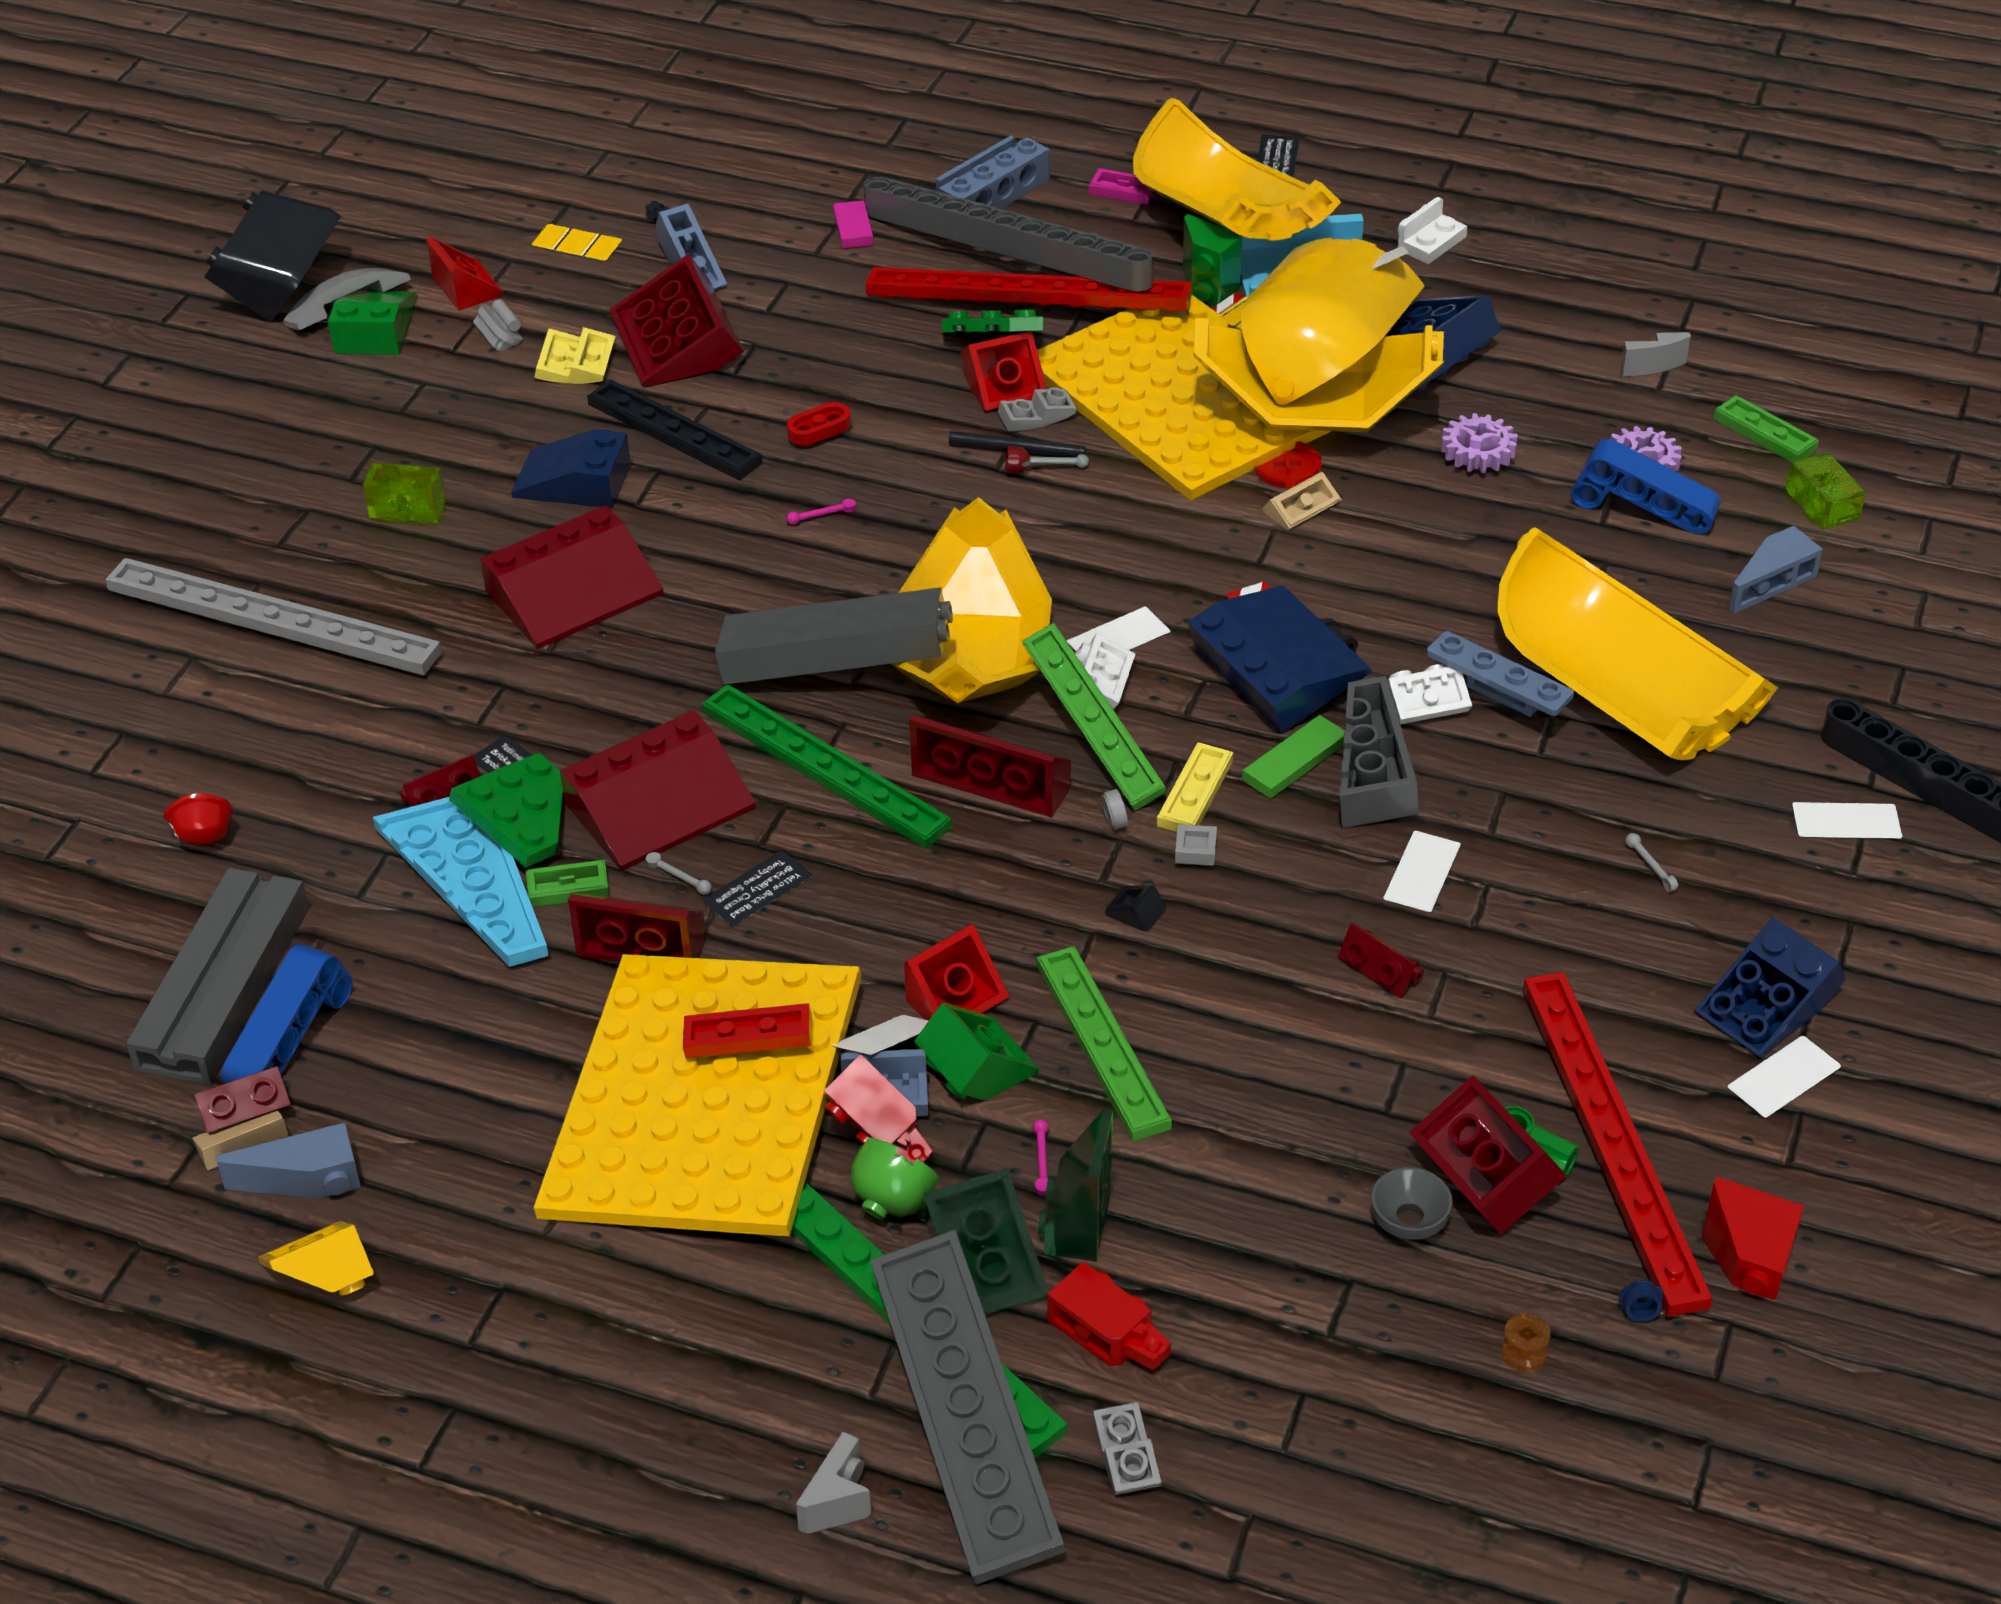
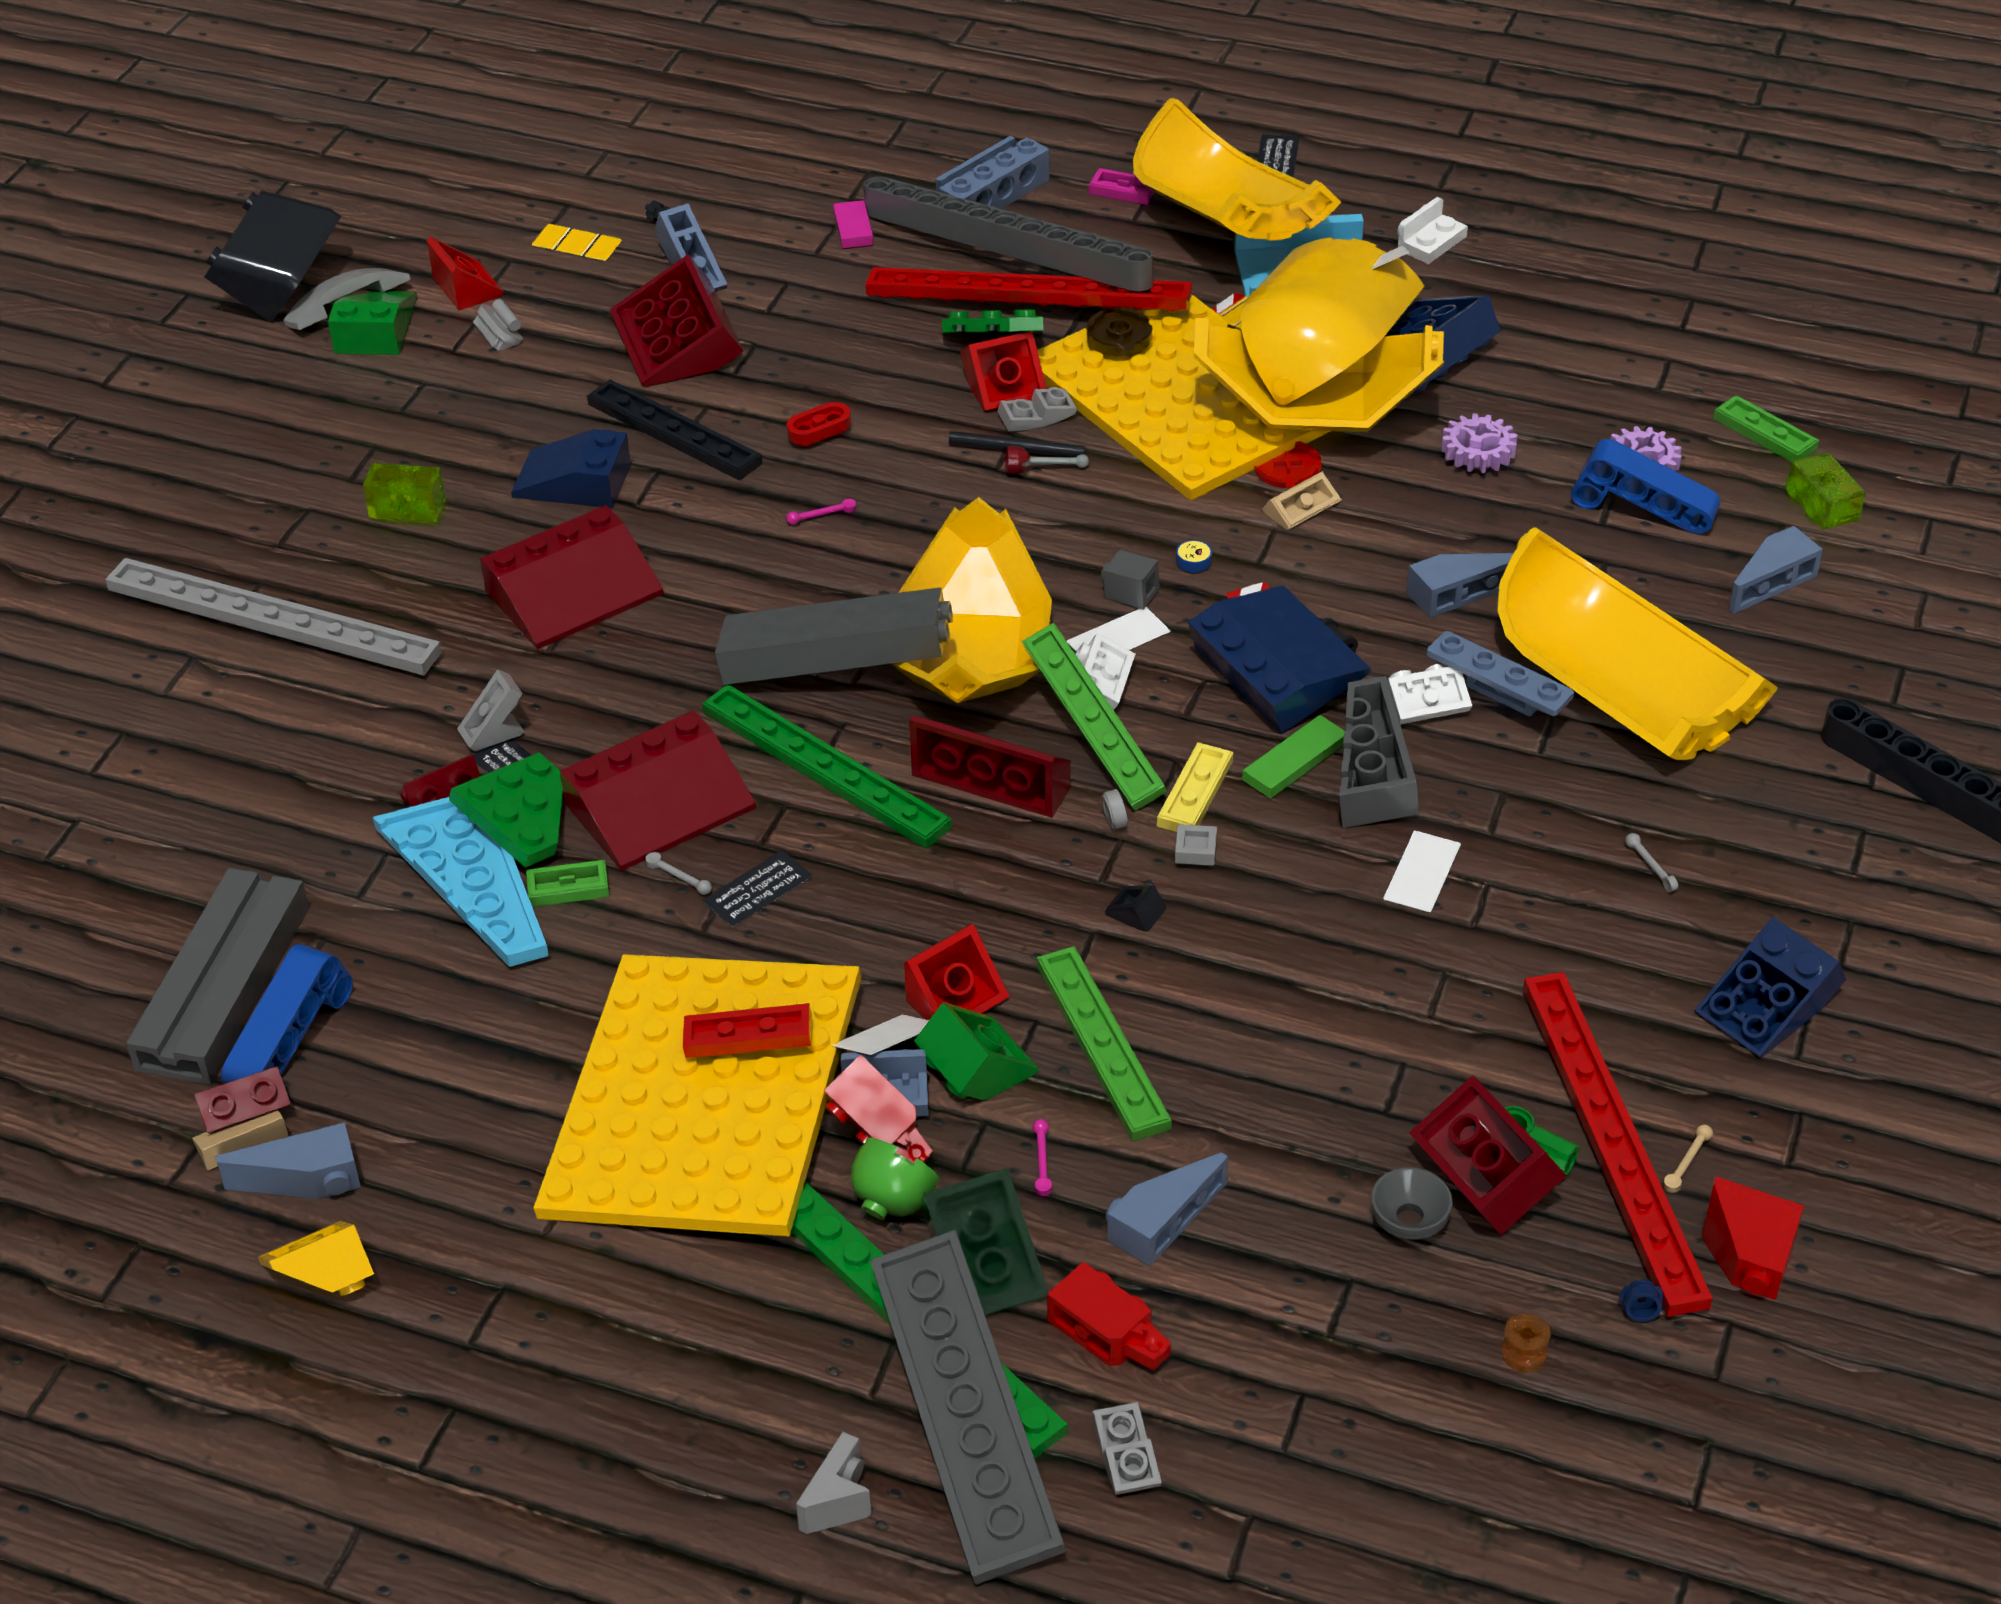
red helmet [163,793,233,846] -> none
light yellow slope [534,327,615,384] -> none
dark red slope [568,894,706,962] -> none
clear green slope [1037,1108,1113,1262] -> none
green slope [1182,214,1242,307] -> none
dark red hinge [1338,922,1424,998] -> none
light grey slope [1620,332,1691,377] -> none
white sticker [1728,1036,1841,1118] -> none
white sticker [1792,802,1902,839] -> none
none -> light grey slope [457,669,524,751]
none -> dark brown tile [1086,307,1153,357]
none -> dark grey brick [1101,549,1160,609]
none -> sand blue slope [1106,1152,1228,1266]
none -> tile [1176,540,1212,573]
none -> sand blue slope [1406,553,1513,618]
none -> tan hinge [1663,1124,1713,1193]

